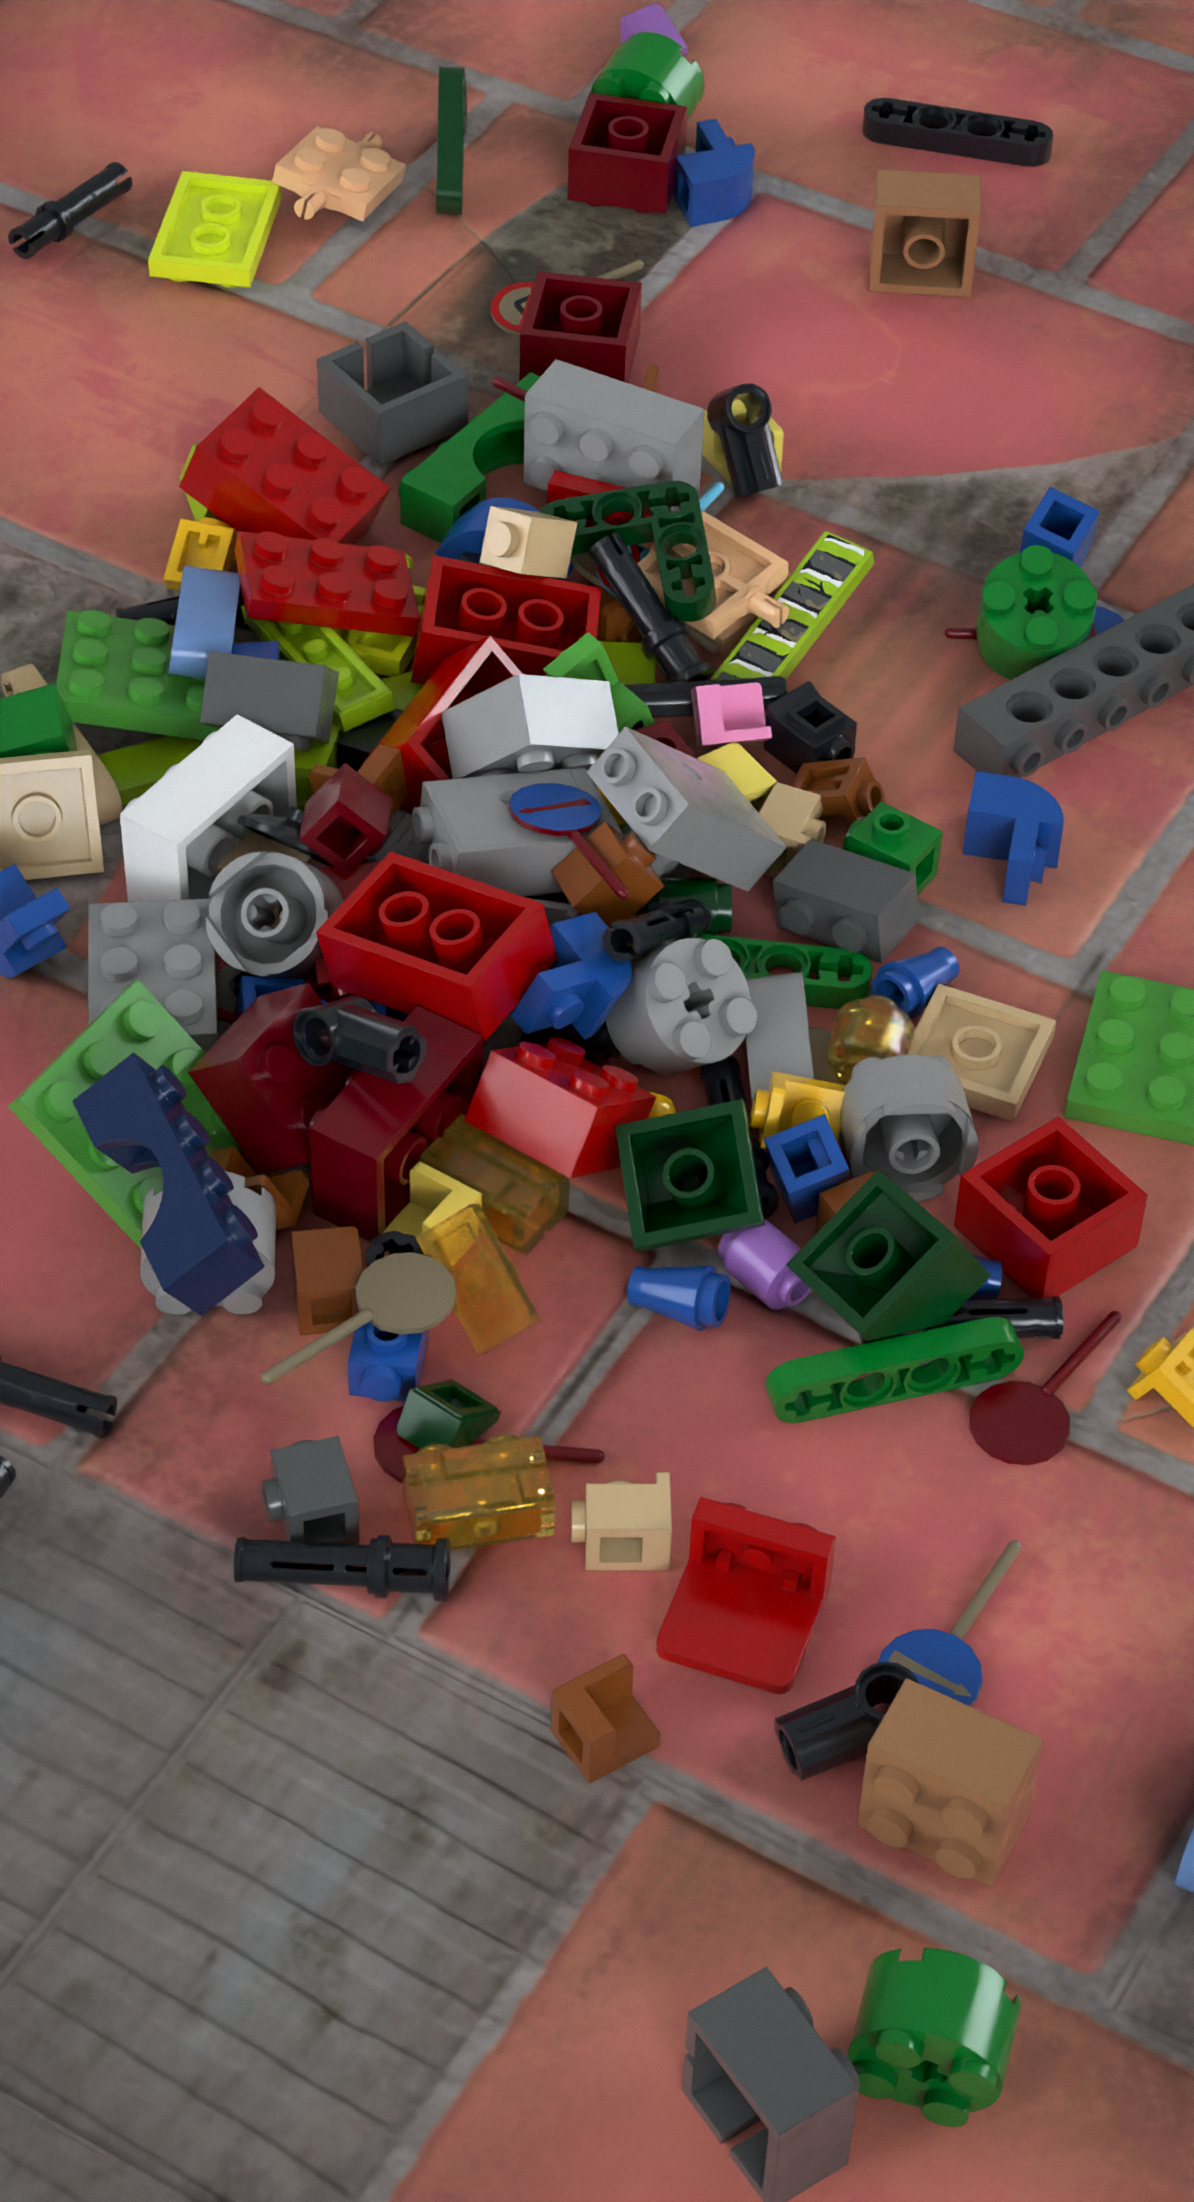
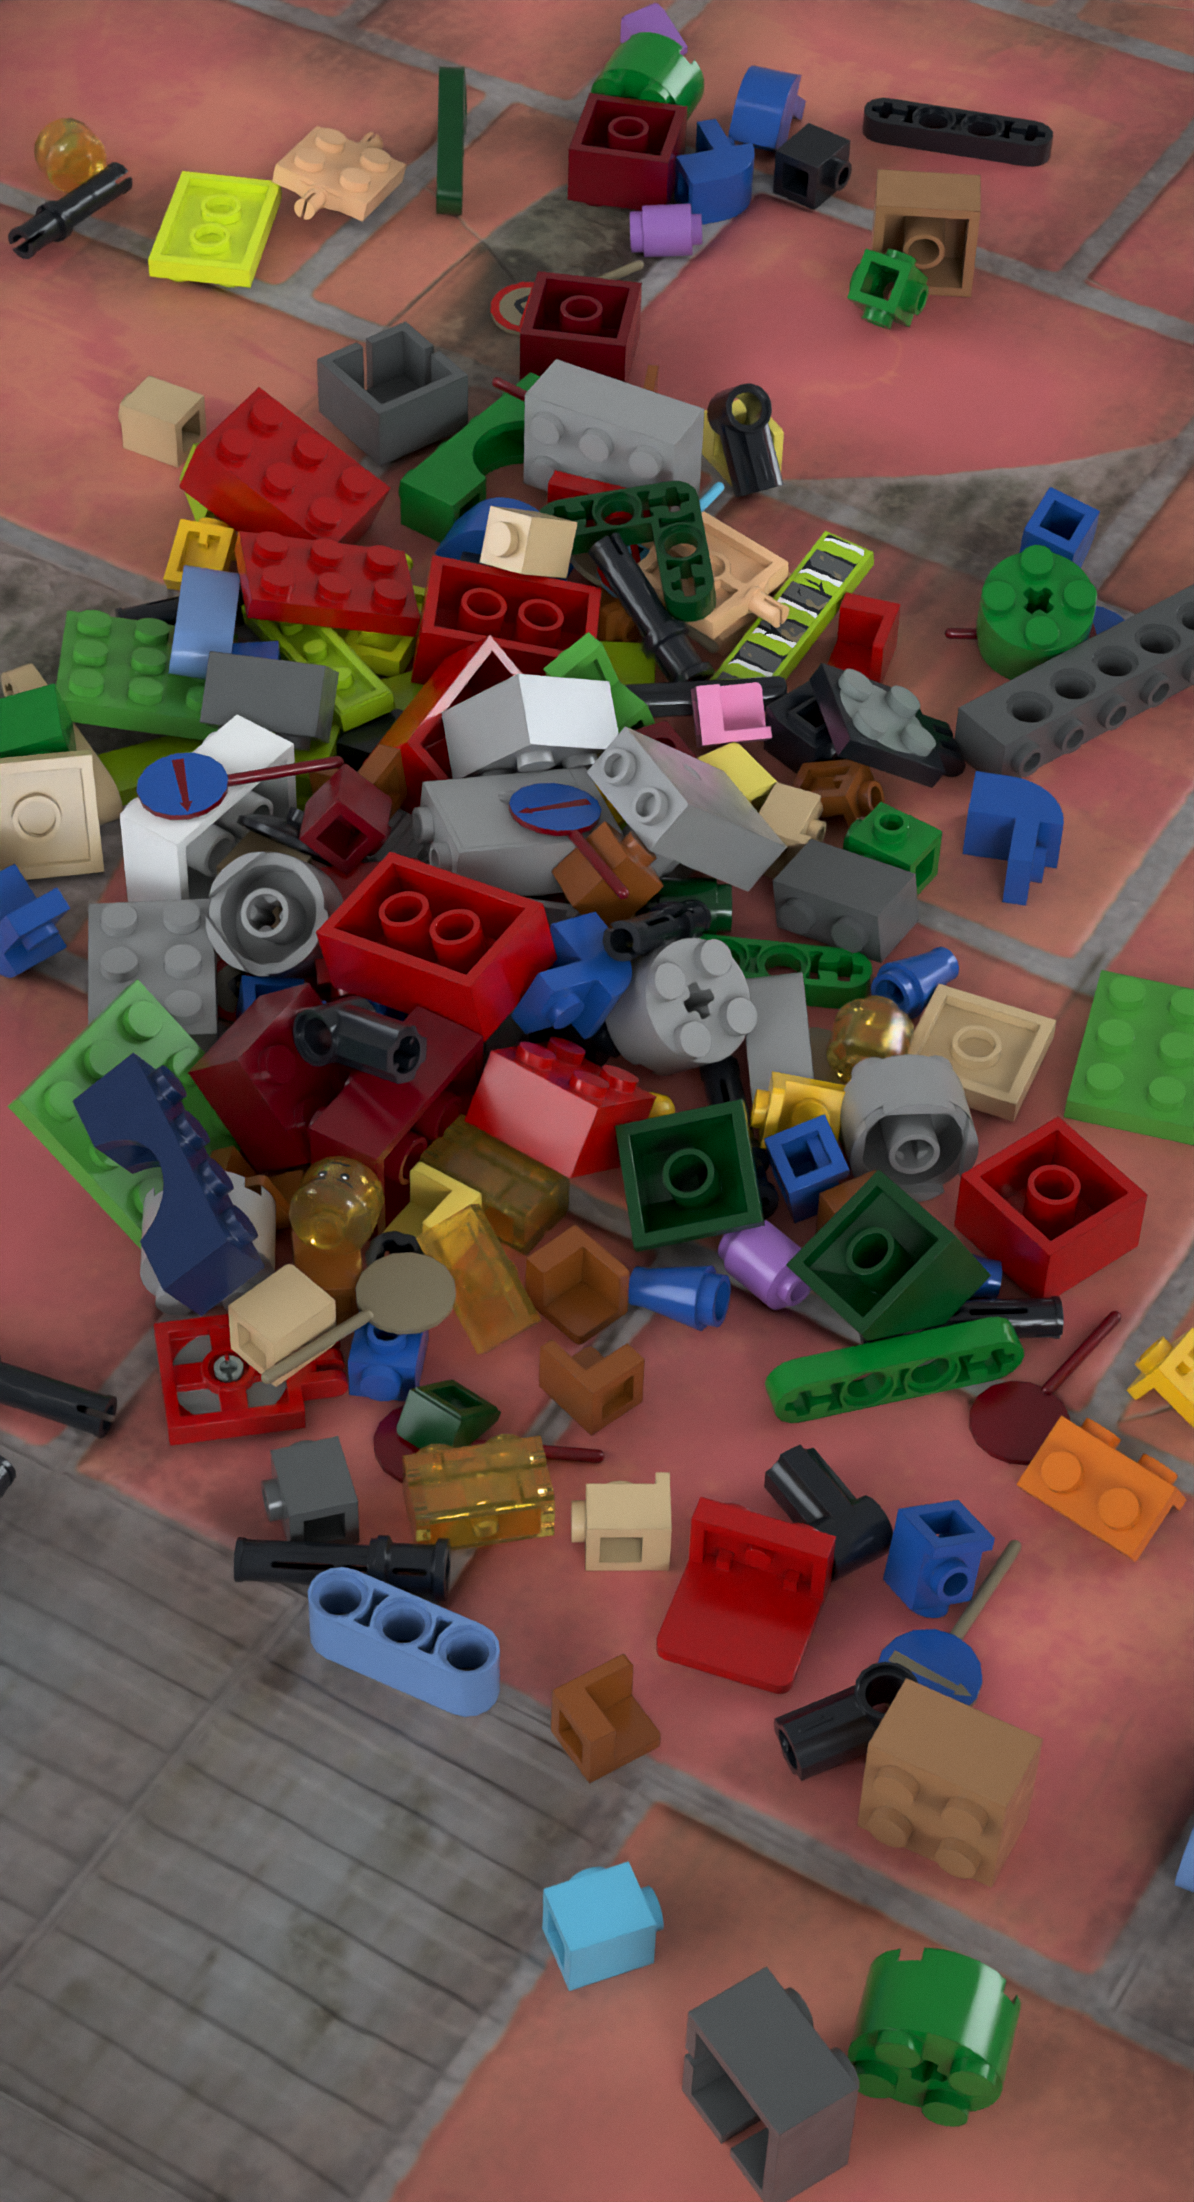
none -> clear yellow head [34,118,107,193]
none -> tan brick [118,376,207,468]
none -> blue piece [137,753,344,820]
none -> red piece [153,1314,348,1446]
none -> tan panel [228,1264,336,1387]
none -> clear yellow head [289,1156,385,1256]
none -> medium blue beam [308,1567,500,1717]
none -> dark orange panel [525,1224,629,1345]
none -> dark orange panel [539,1340,645,1436]
none -> medium azure brick [542,1861,664,1991]
none -> medium lavender brick [630,204,703,258]
none -> blue brick [728,65,806,153]
none -> black piece [764,1444,893,1582]
none -> black brick [773,123,852,210]
none -> piece [809,663,966,788]
none -> red panel [827,592,901,684]
none -> green brick [847,249,929,329]
none -> blue brick [883,1500,995,1618]
none -> orange bracket [1016,1415,1187,1563]

